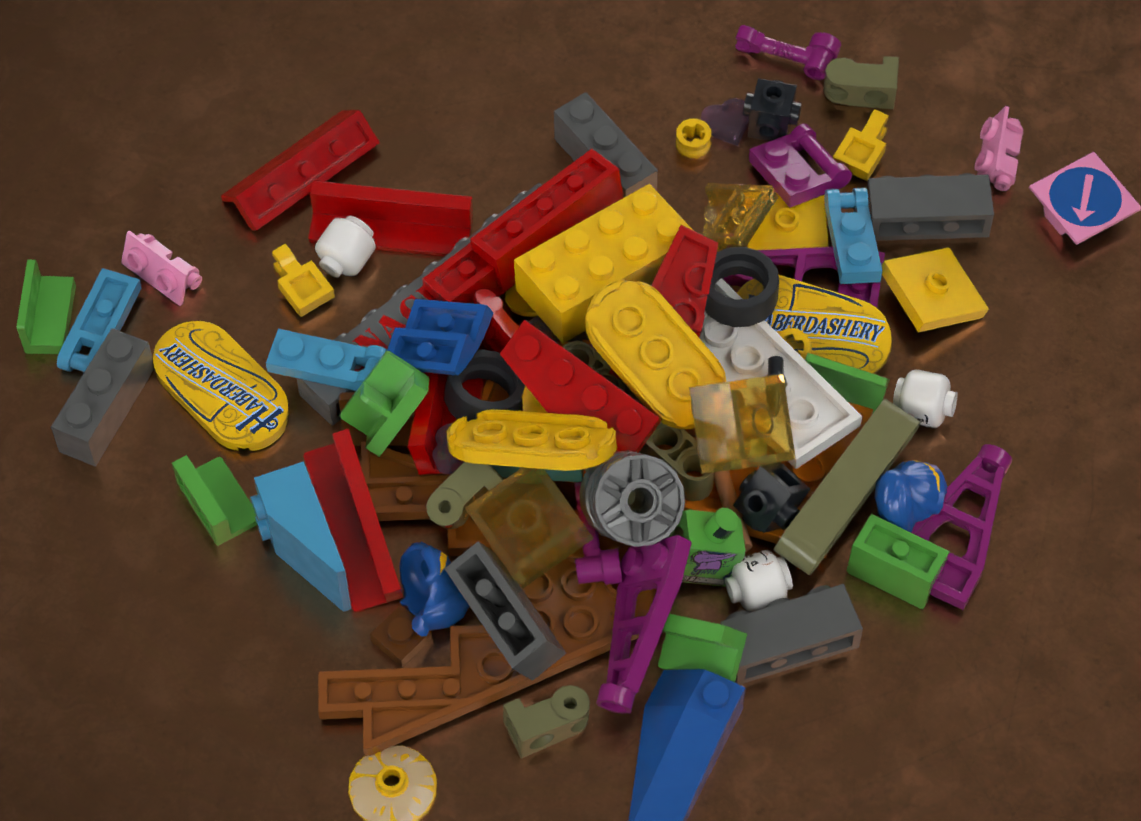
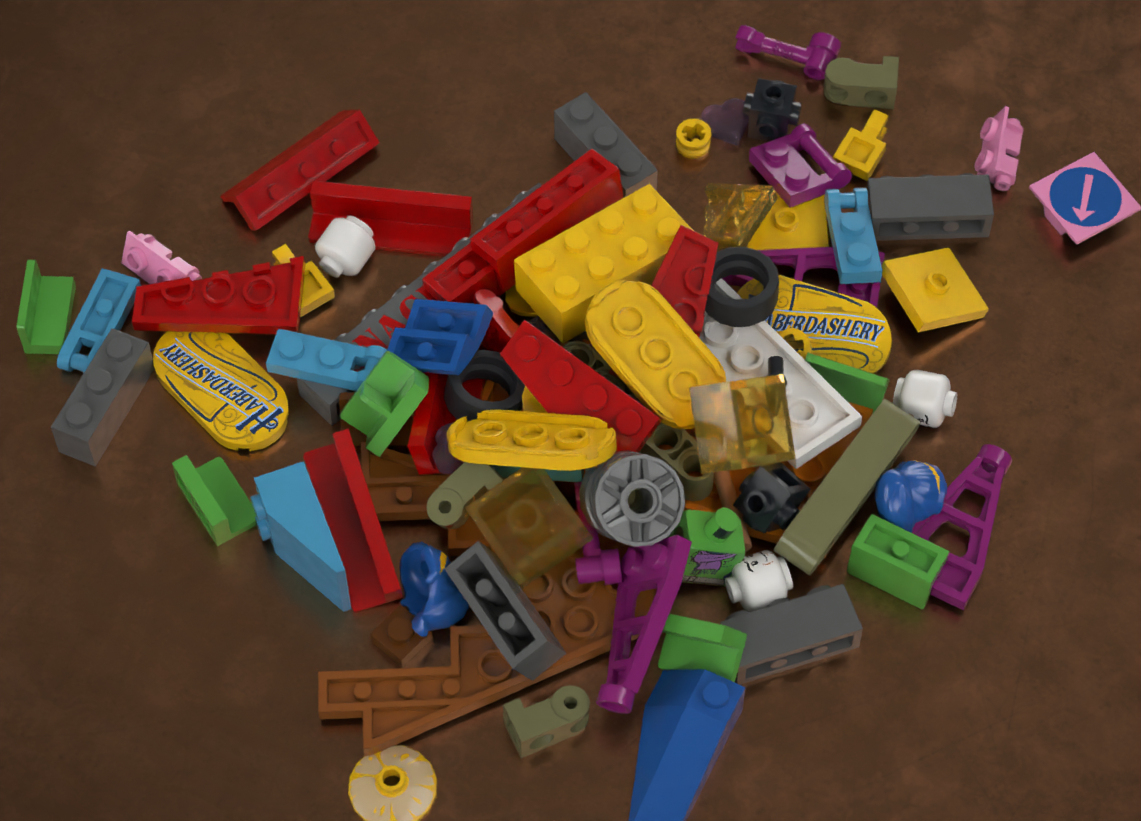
none -> red wing [132,256,306,334]

